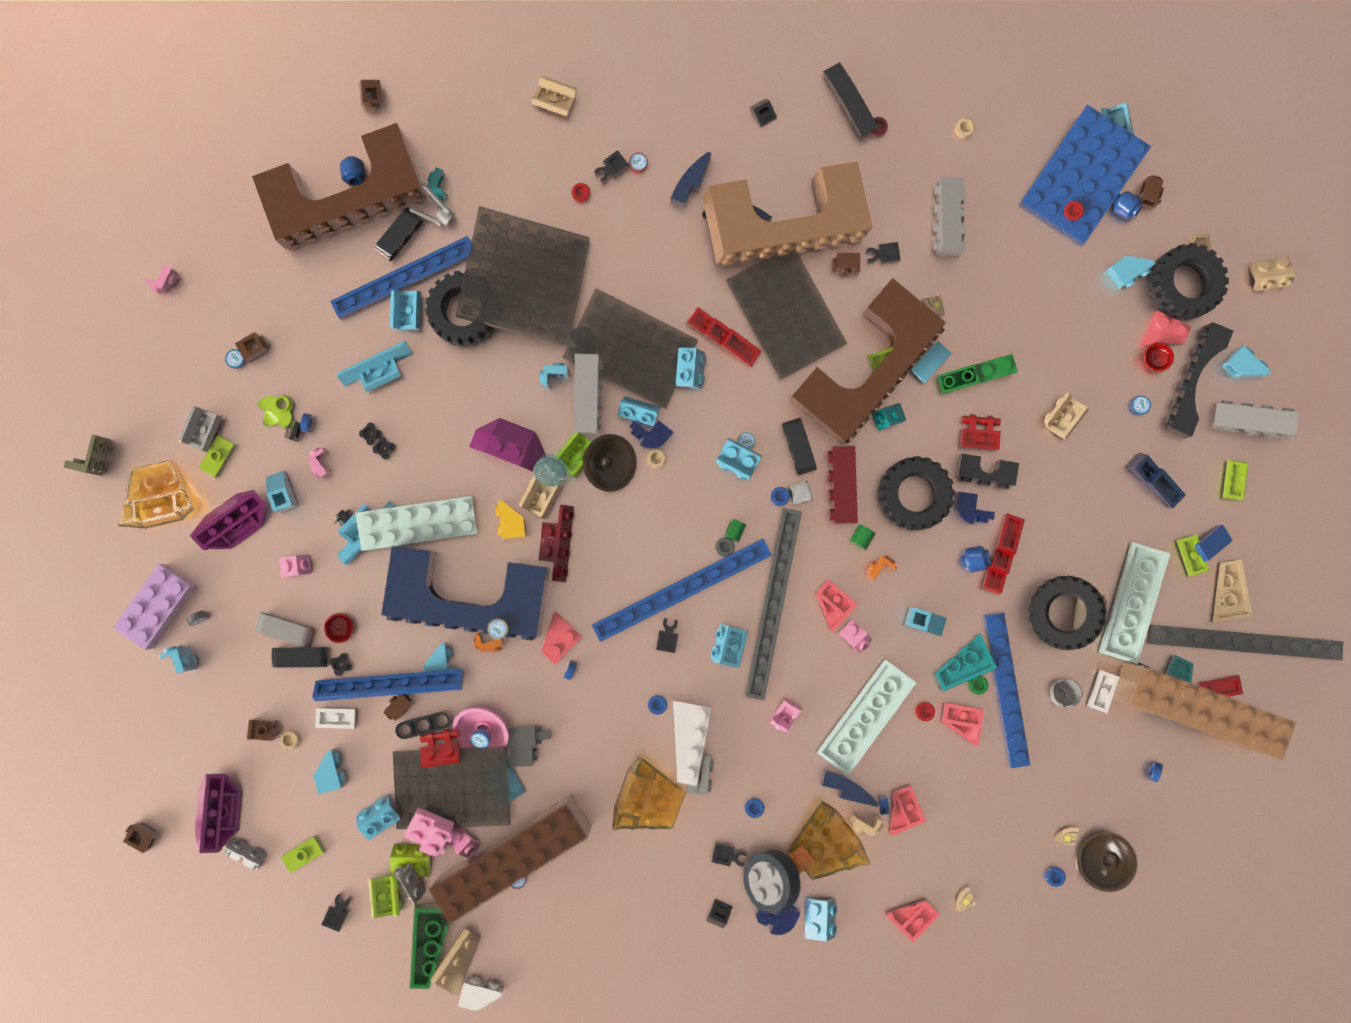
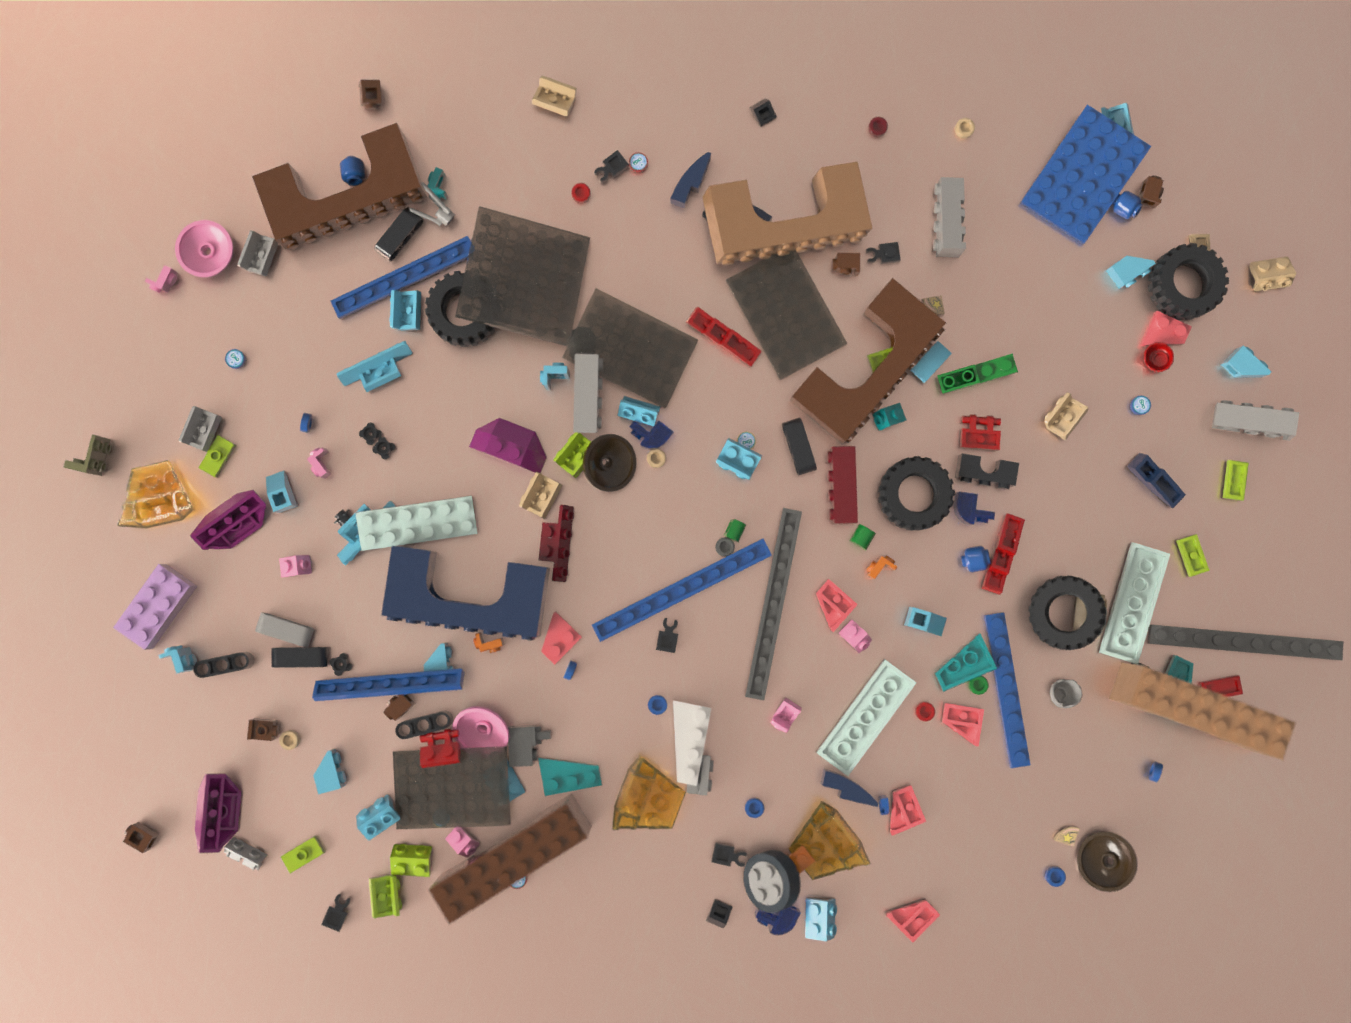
dark grey tile [186,611,208,626] -> none
reddish brown brick [235,332,268,363] -> none
lime plate [257,395,293,429] -> none
black slope [284,420,301,442] -> none
white plate [315,708,357,729] -> none
red hair [324,612,354,643] -> none
light grey hinge [394,864,426,905] -> none
bright pink plate [403,808,455,857] -> none
green wedge [409,904,449,989] -> none
tan wing [430,929,480,996] -> none
white slope [458,977,504,1011] -> none
tile [470,729,491,749] -> none
tile [488,619,508,639] -> none
yellow slope [495,500,527,540] -> none
clear light blue piece [533,454,568,487] -> none
medium azure bracket [676,348,706,390] -> none
medium azure bracket [711,624,748,668] -> none
blue tile [770,487,790,506] -> none
slope [788,481,813,505] -> none
black slope [823,62,878,138] -> none
tan bracket [848,812,883,837] -> none
tan tile [956,885,976,912] -> none
red tile [1063,201,1084,221] -> none
white plate [1087,670,1120,713] -> none
black arch [1165,322,1234,439] -> none
blue tile [1194,524,1233,562] -> none
tan wing [1213,559,1253,623] -> none
none -> bright pink dish [175,220,233,277]
none -> black beam [193,652,254,678]
none -> light grey bracket [237,231,279,276]
none -> teal wing [538,757,602,796]

